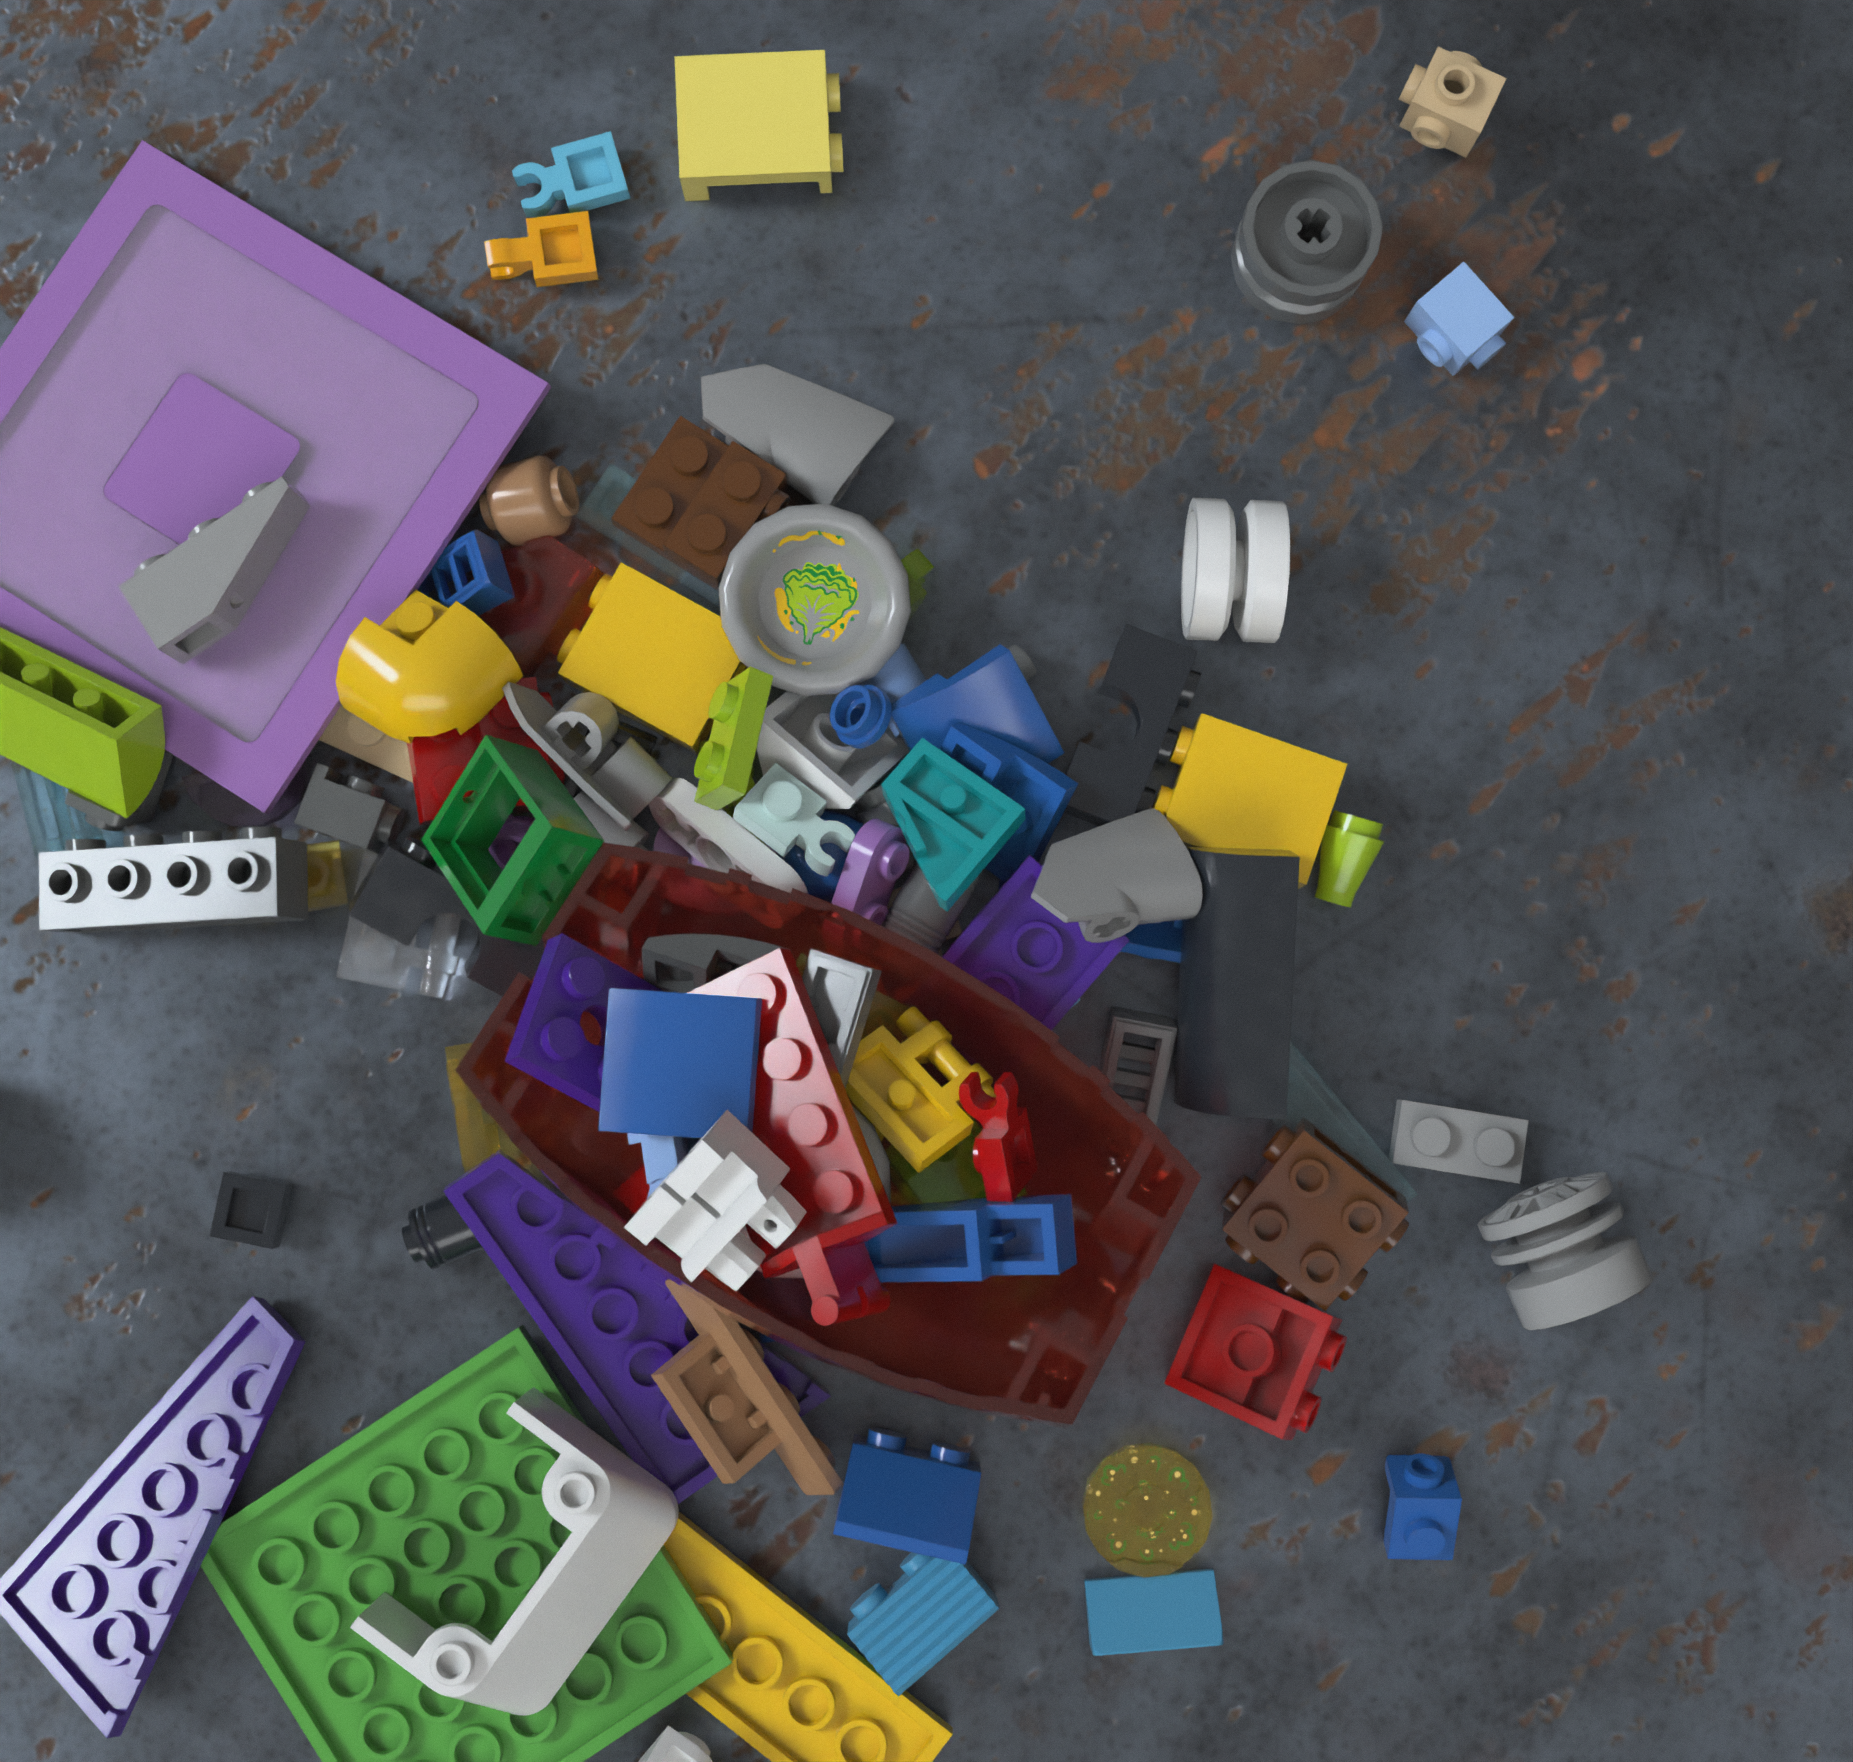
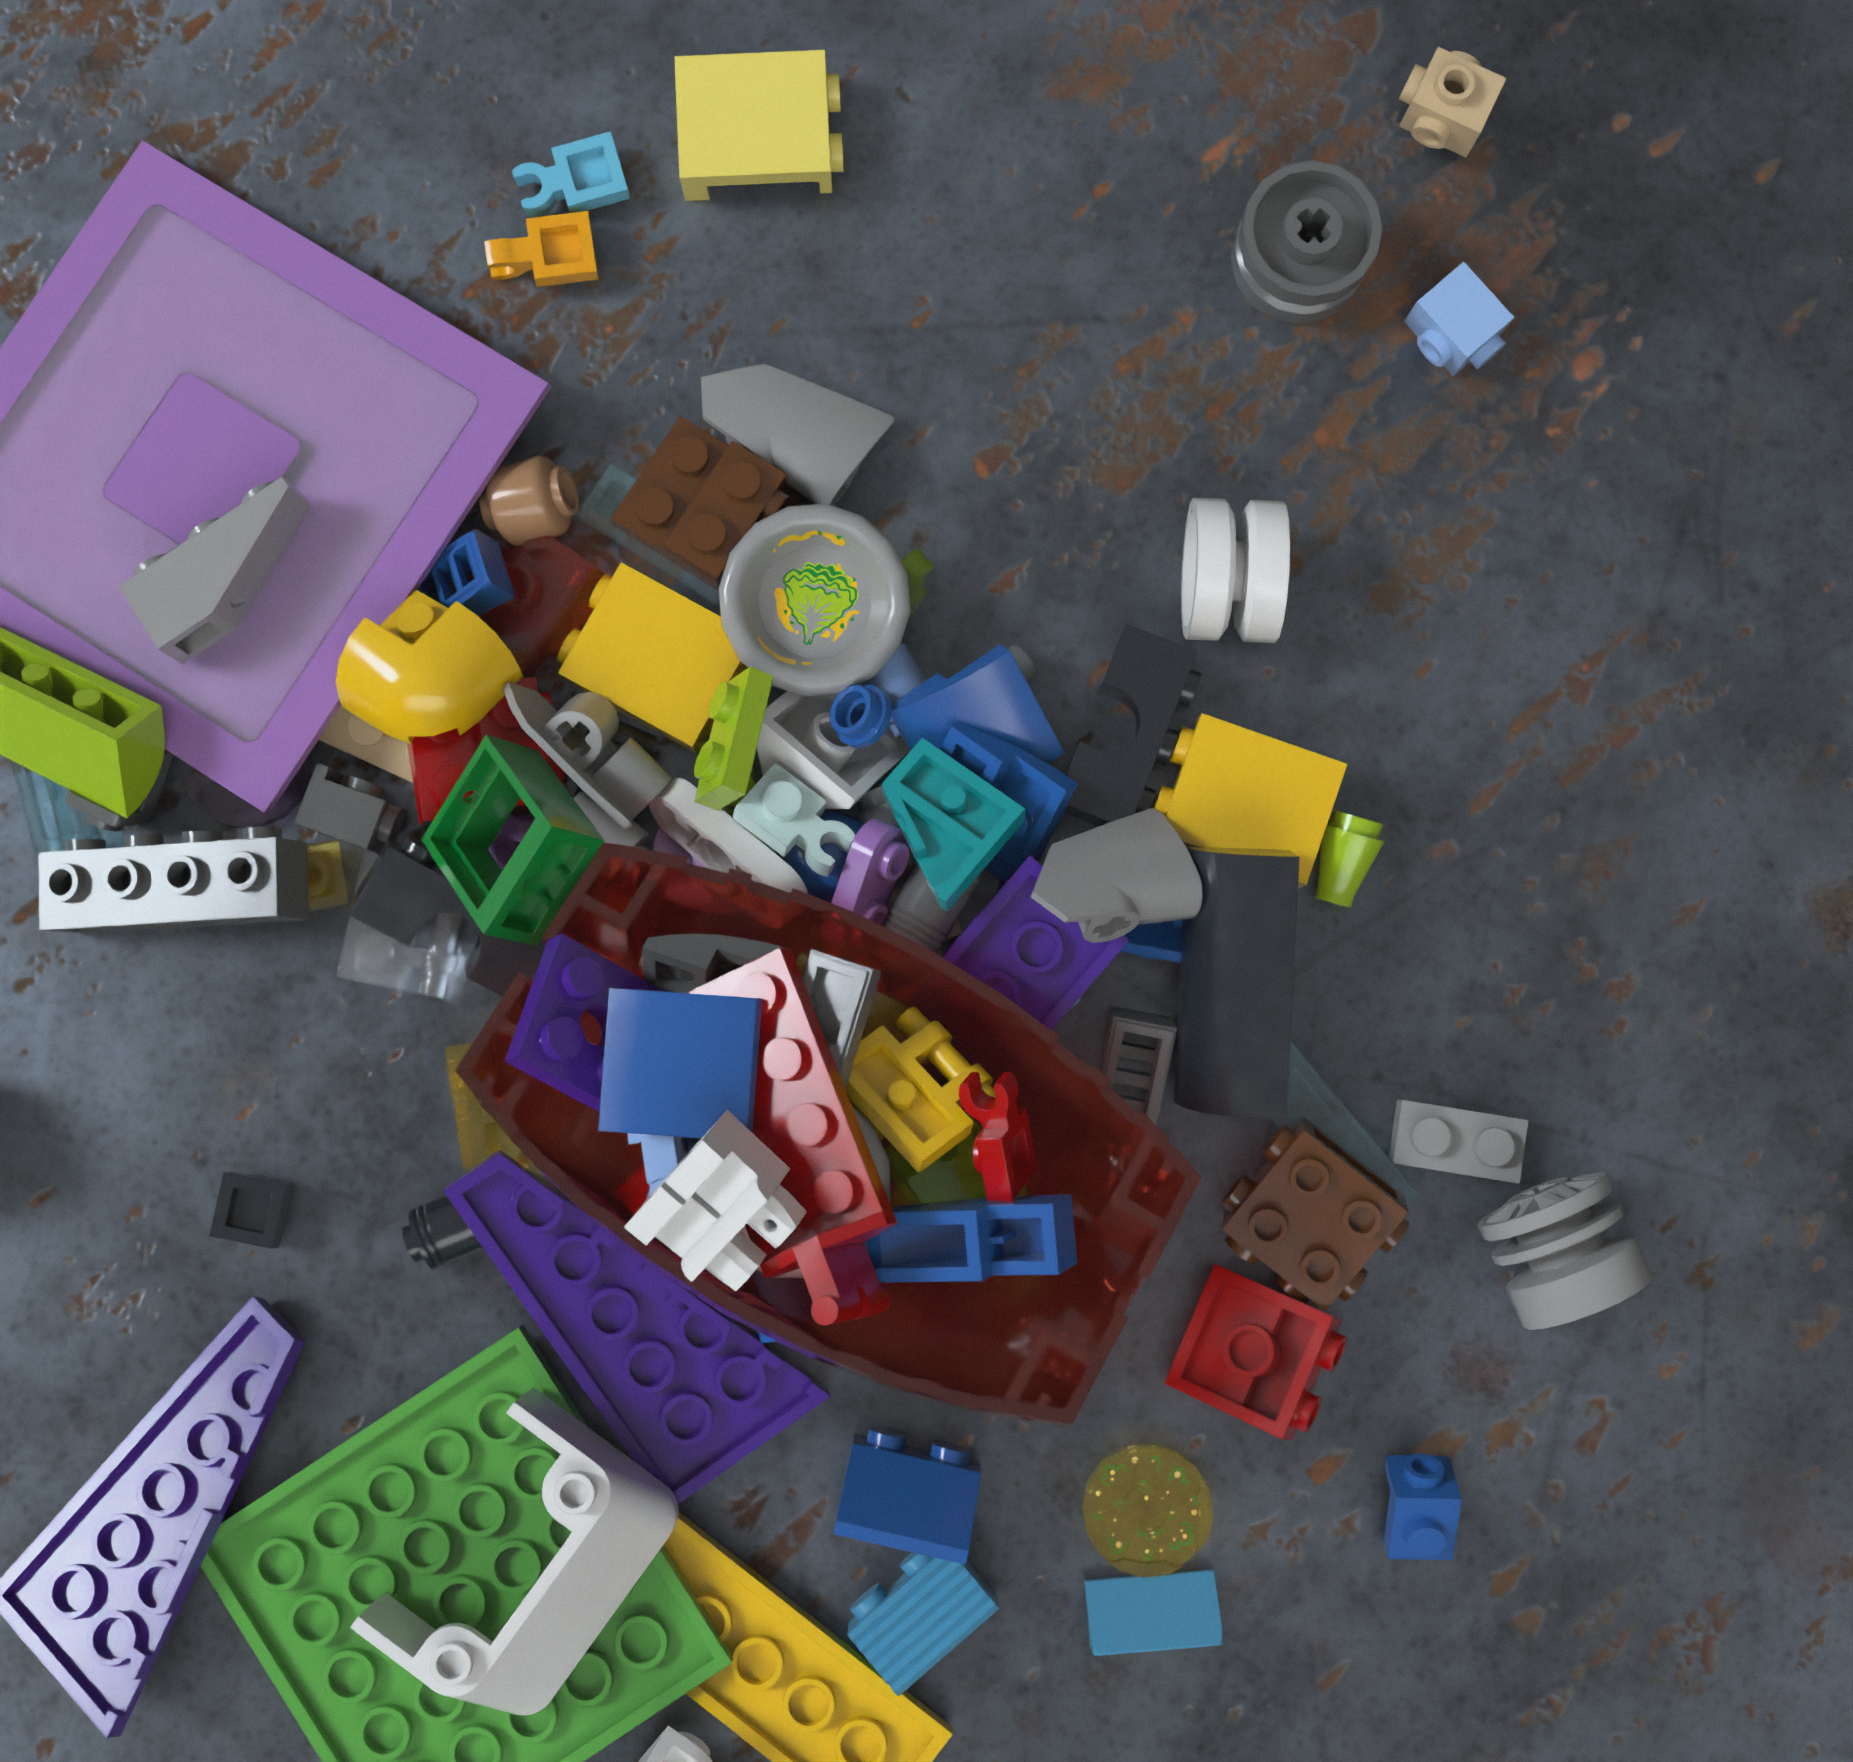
medium nougat bracket [651,1271,844,1495] -> none

